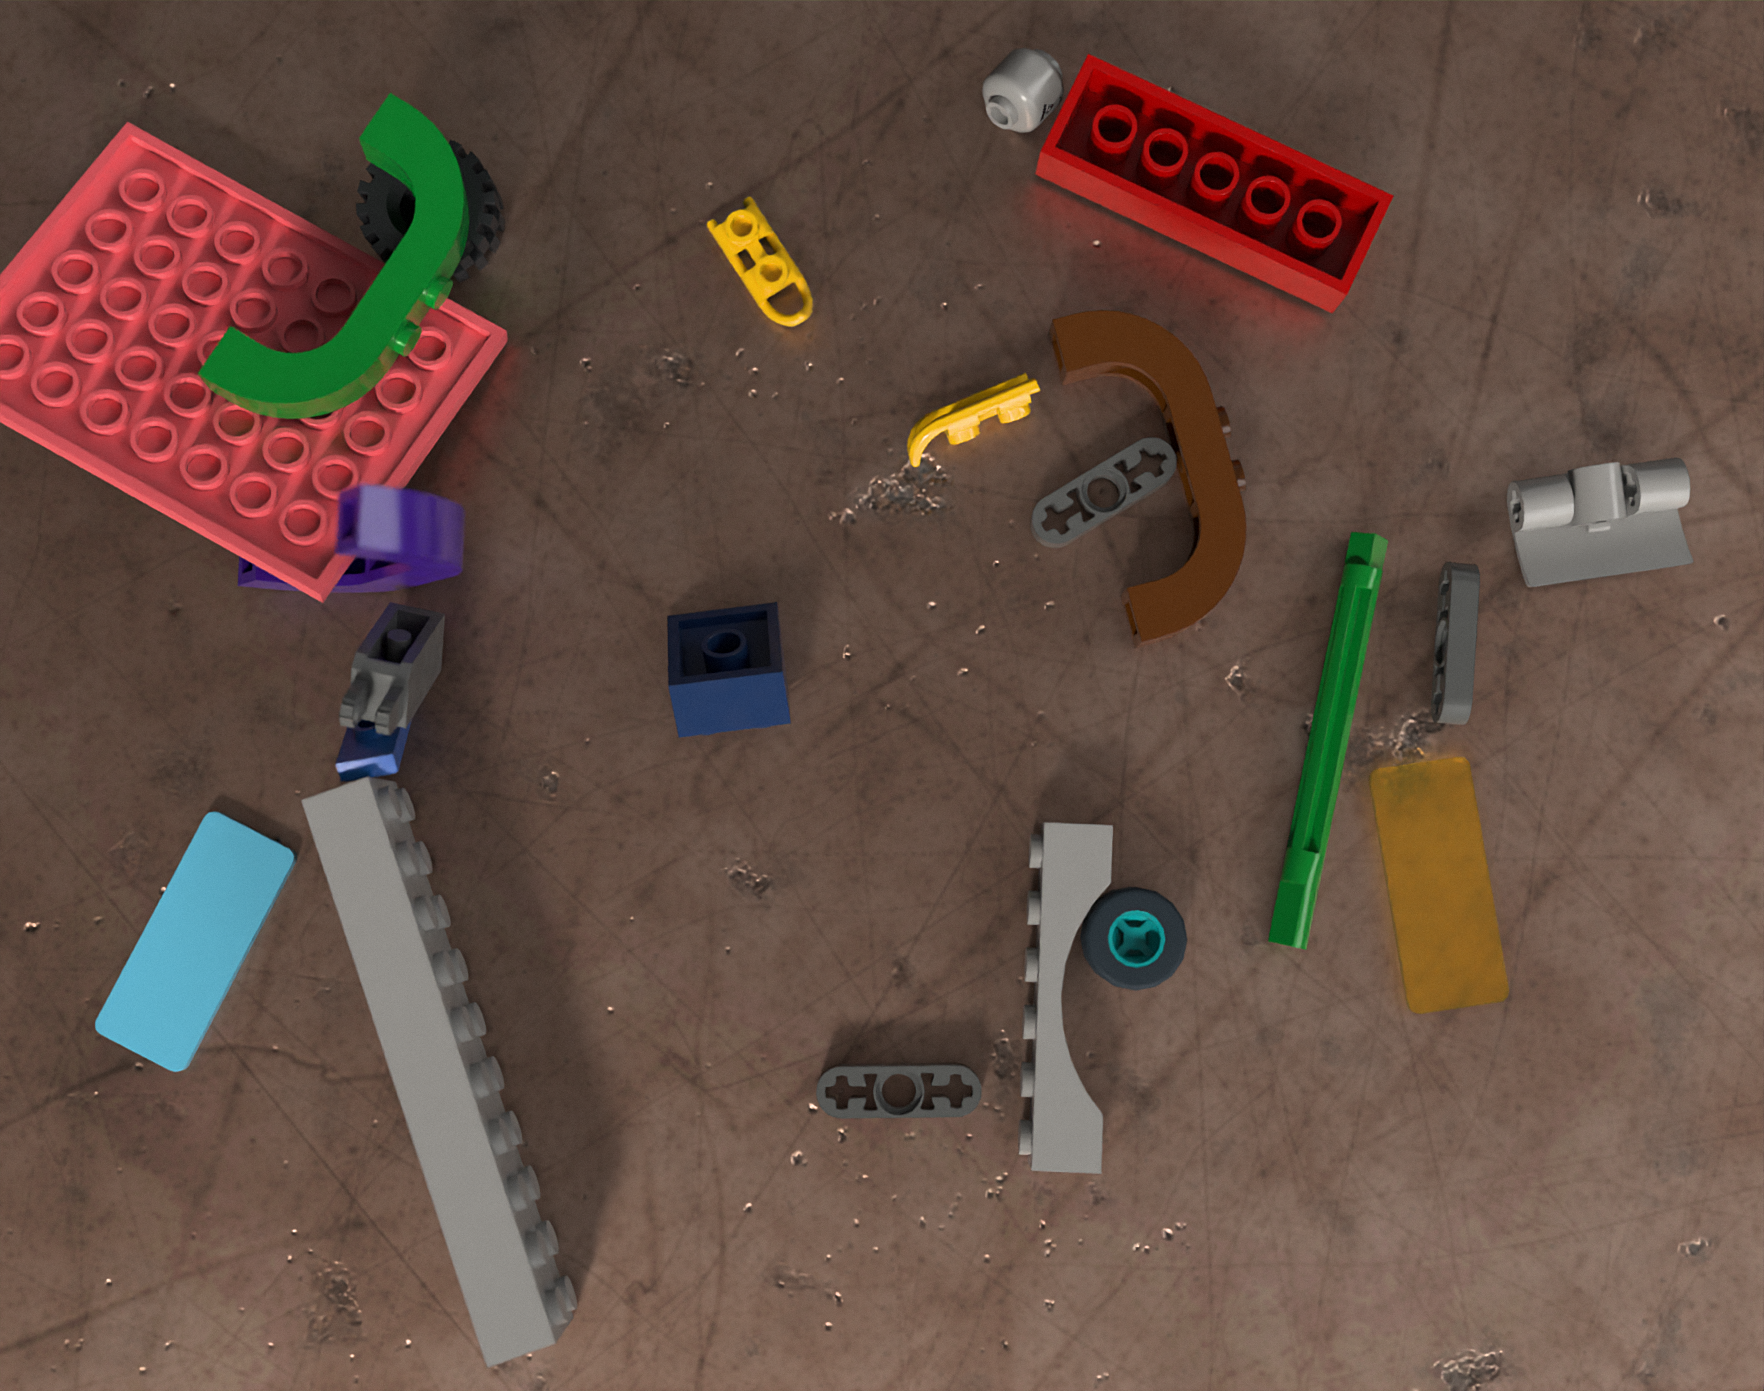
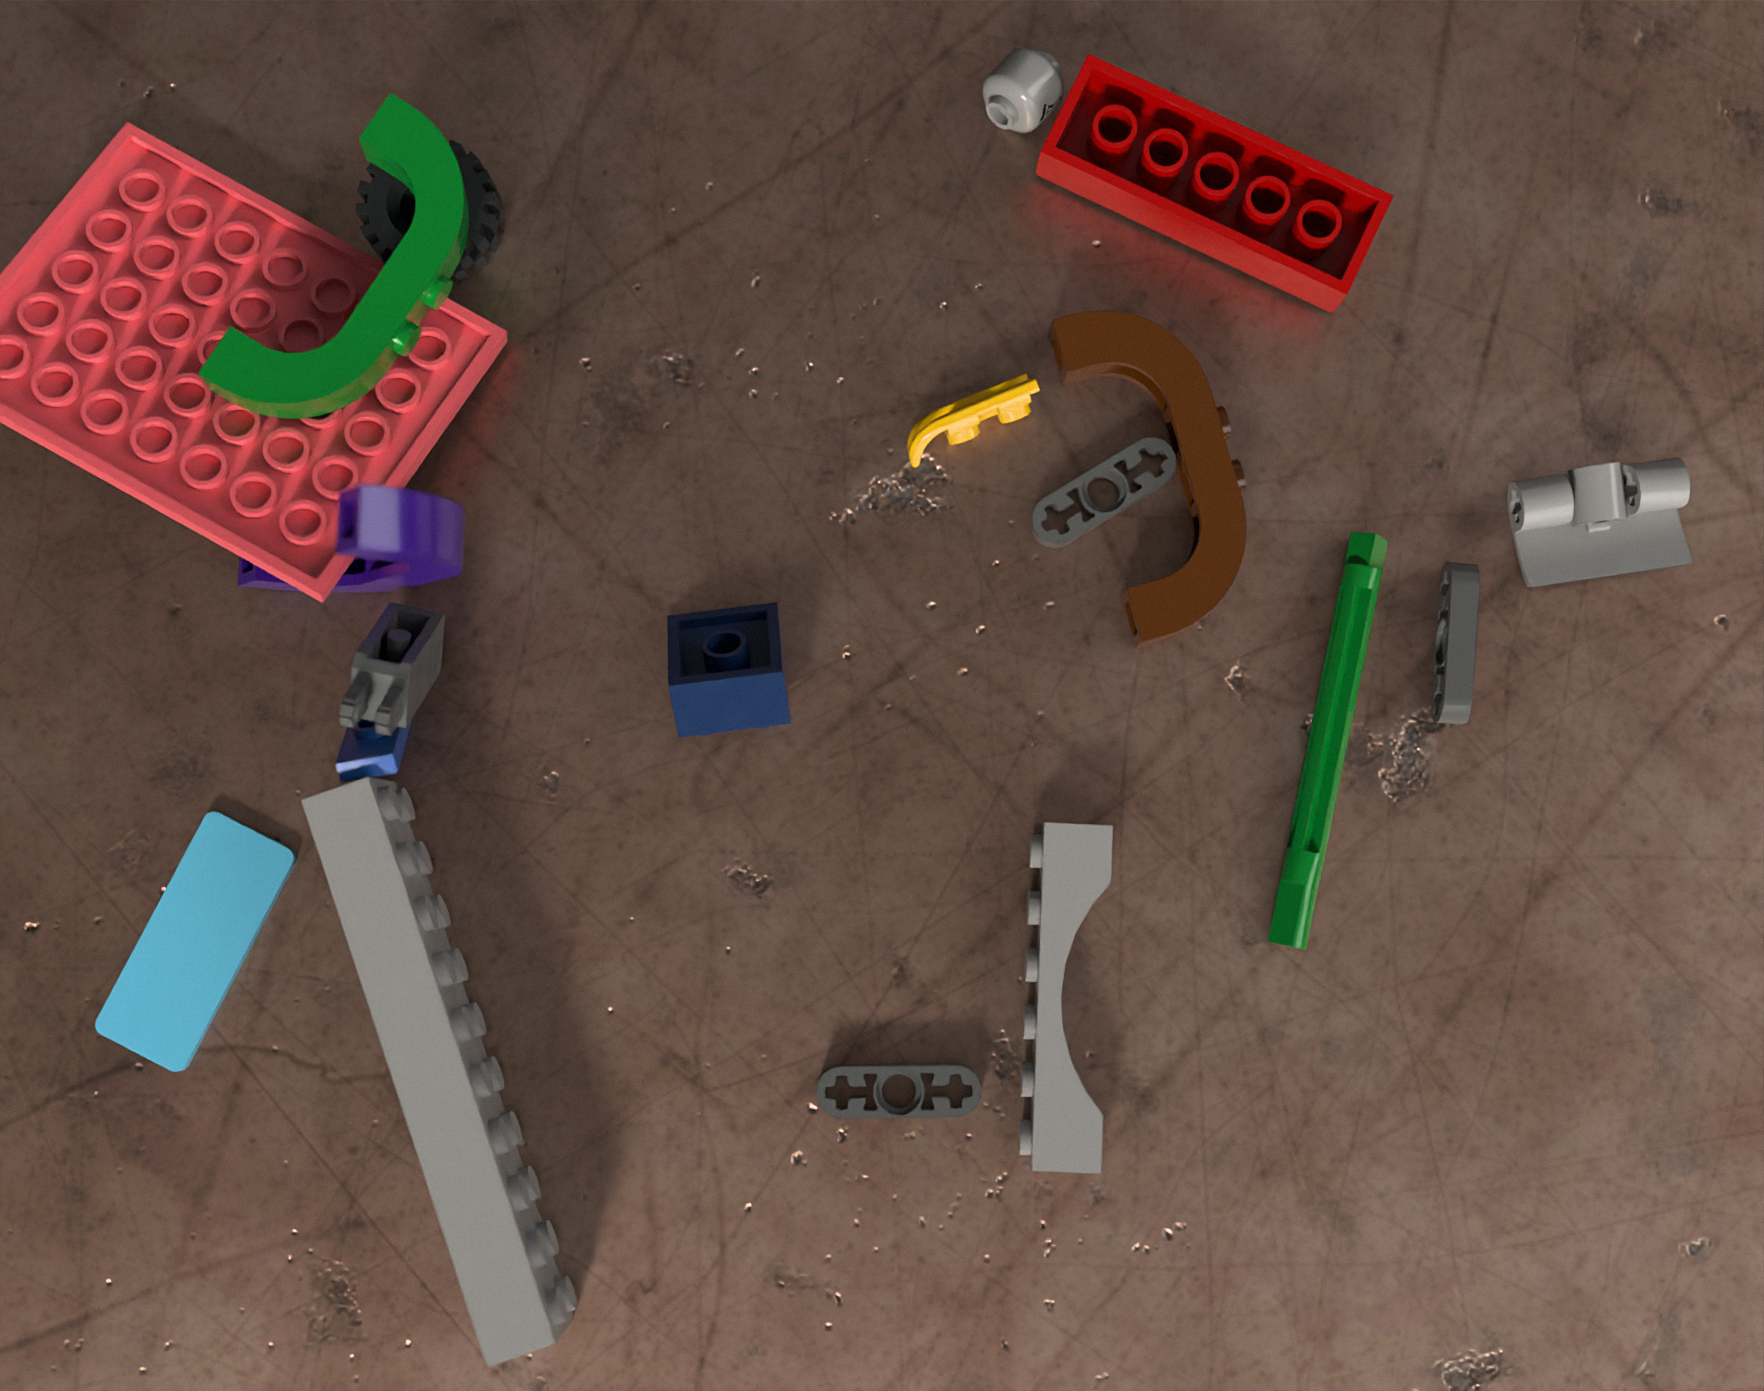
yellow piece [706,196,813,327] -> none
black wheel [1080,887,1188,991] -> none
clear yellow piece [1368,757,1509,1014] -> none

